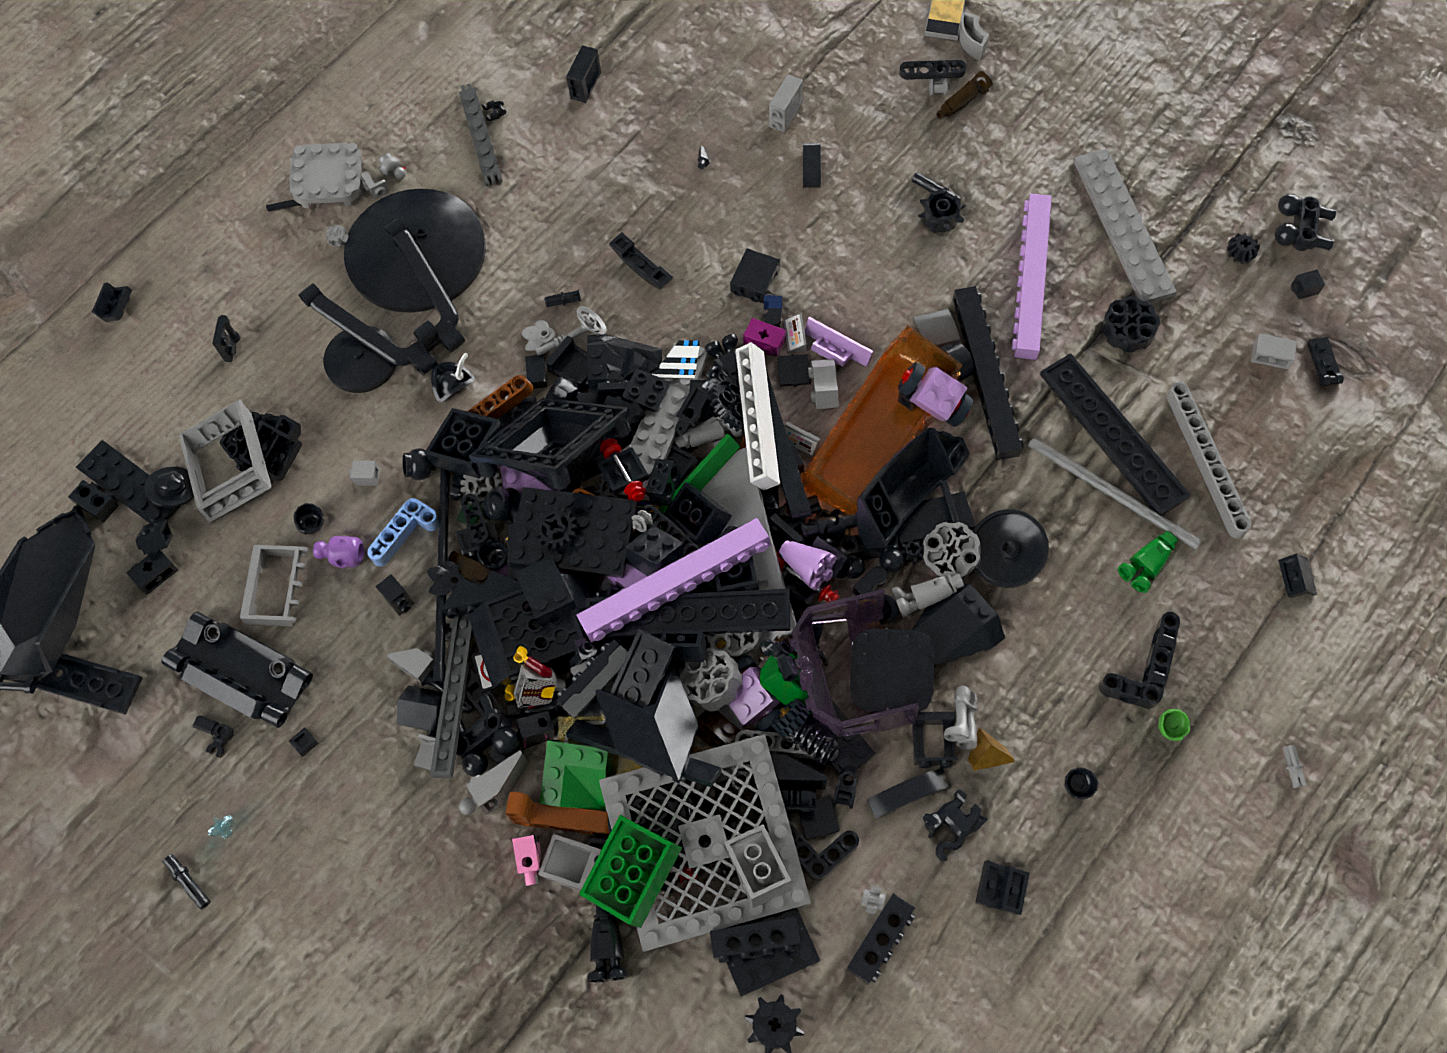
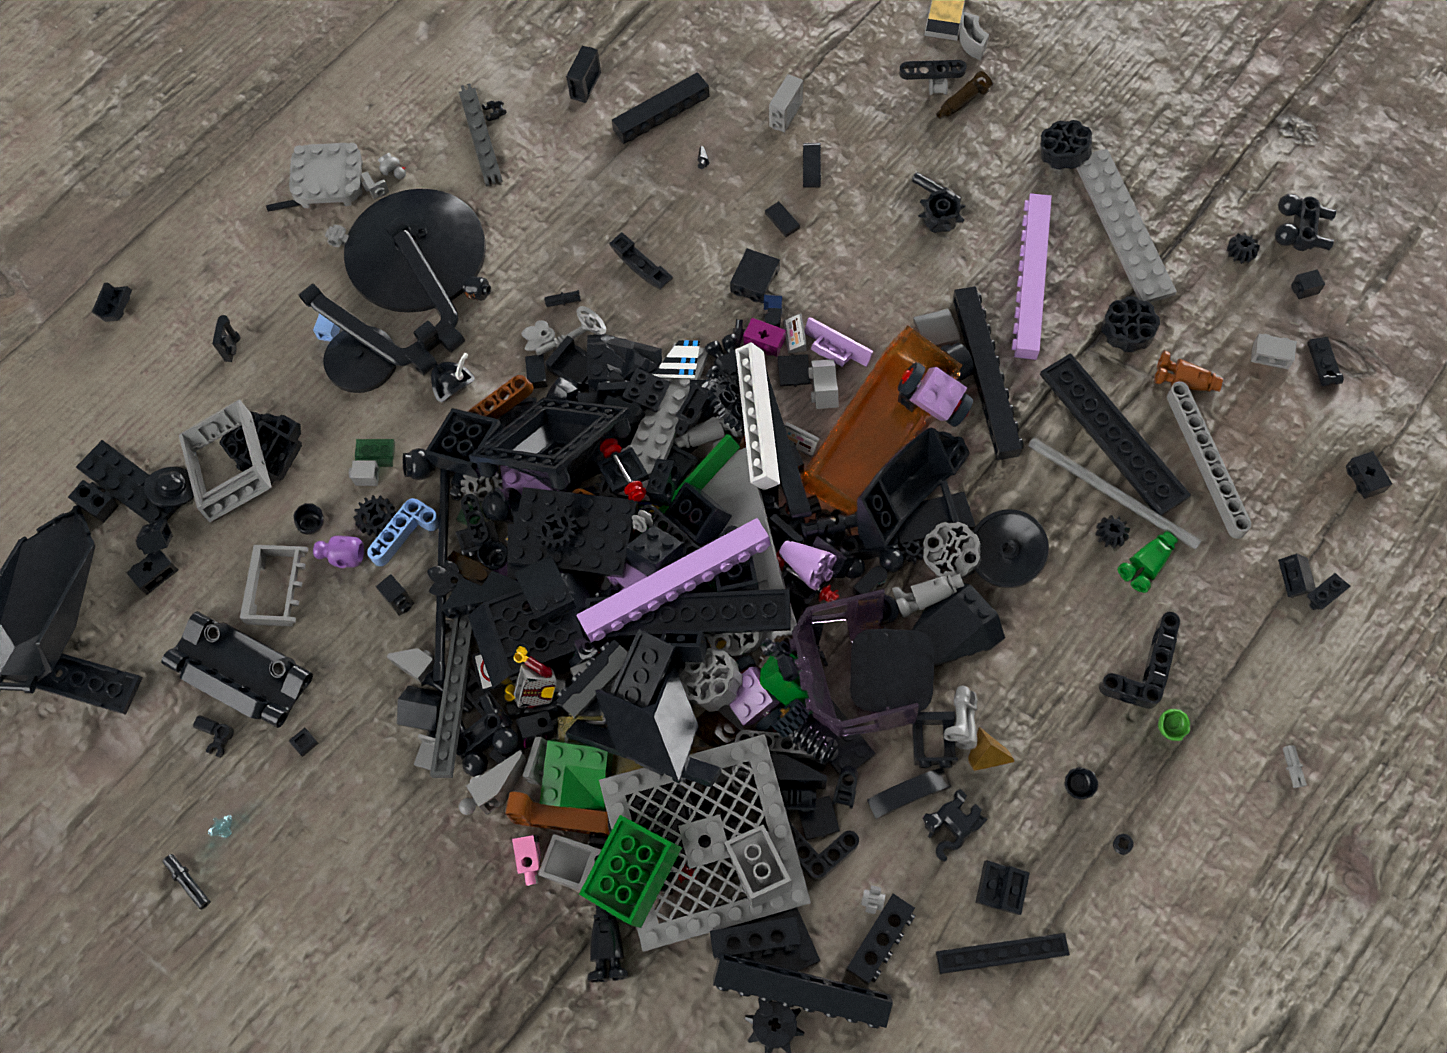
none -> light blue panel [313,314,340,341]
none -> black gear [353,495,396,536]
none -> clear green plate [355,439,396,467]
none -> black head [463,276,491,301]
none -> light grey bracket [522,737,547,785]
none -> black brick [612,72,710,144]
none -> black brick [713,952,893,1029]
none -> black bar [733,319,745,347]
none -> black tile [765,201,800,237]
none -> black tile [936,933,1070,974]
none -> black connector [1040,120,1092,170]
none -> black gear [1095,515,1130,549]
none -> black bush [1113,834,1134,855]
none -> dark orange piece [1154,350,1223,392]
none -> black hinge [1306,573,1351,610]
none -> black brick [1345,451,1392,499]

